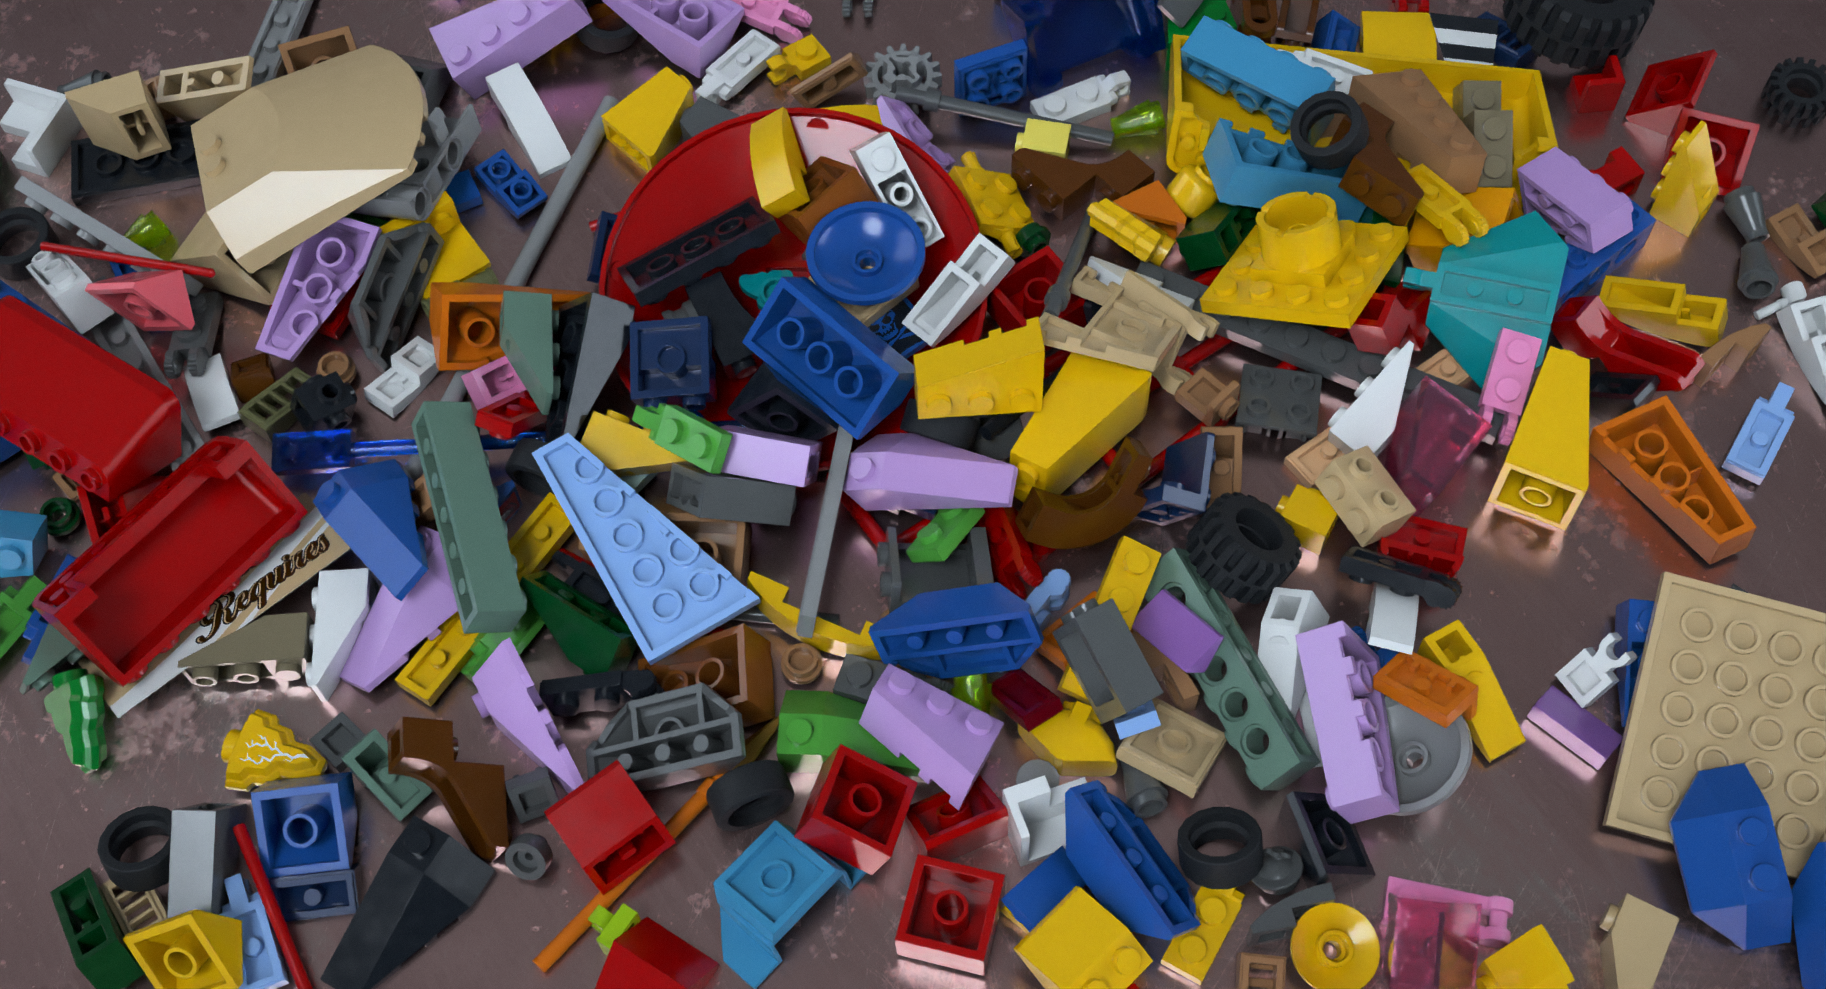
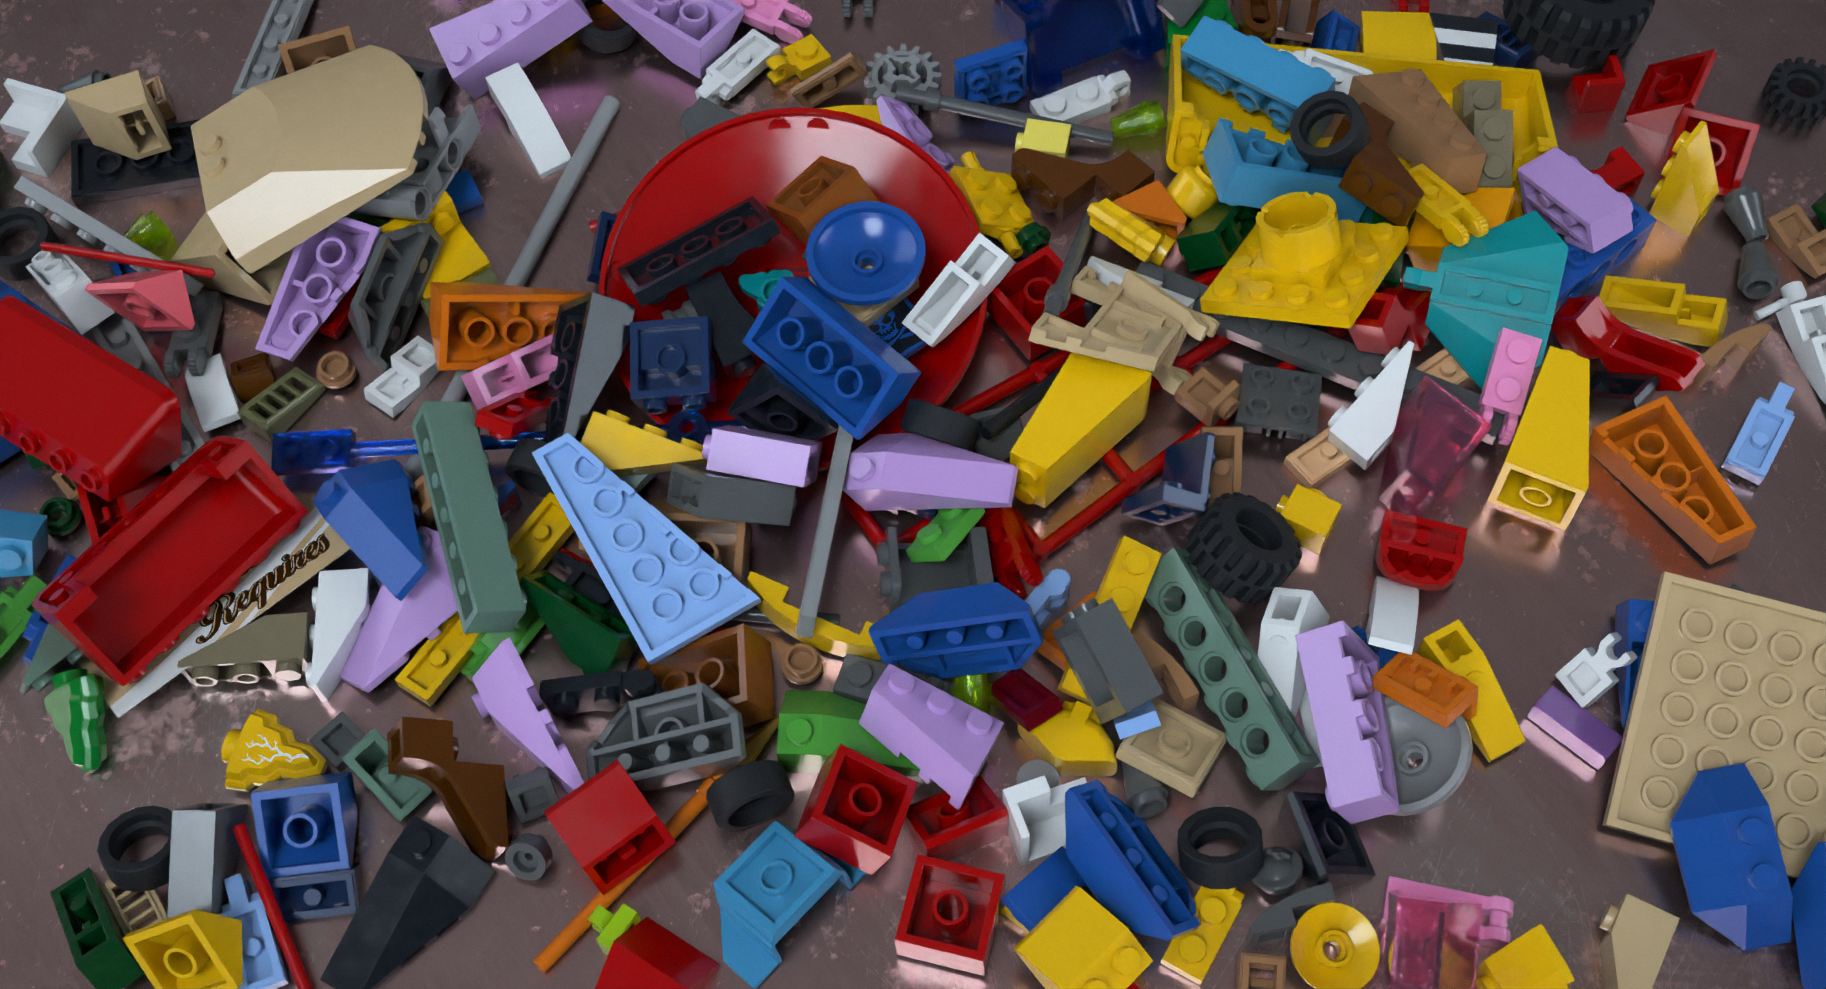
tan slope [156,55,254,121] -> none
black brick [290,371,357,439] -> none
blue slope [474,149,548,219] -> none
sand green slope [500,290,560,415] -> none
yellow slope [601,66,694,173] -> none
bright green hinge [632,403,733,474] -> none
yellow slope [750,107,810,218] -> none
white slope [849,132,945,247] -> none
yellow wedge [914,316,1045,419] -> none
reddish brown arch [1015,436,1153,549] -> none
medium lavender slope [1132,589,1224,673] -> none
tan brick [1314,445,1417,548] -> none
black hinge [1338,545,1463,610] -> none

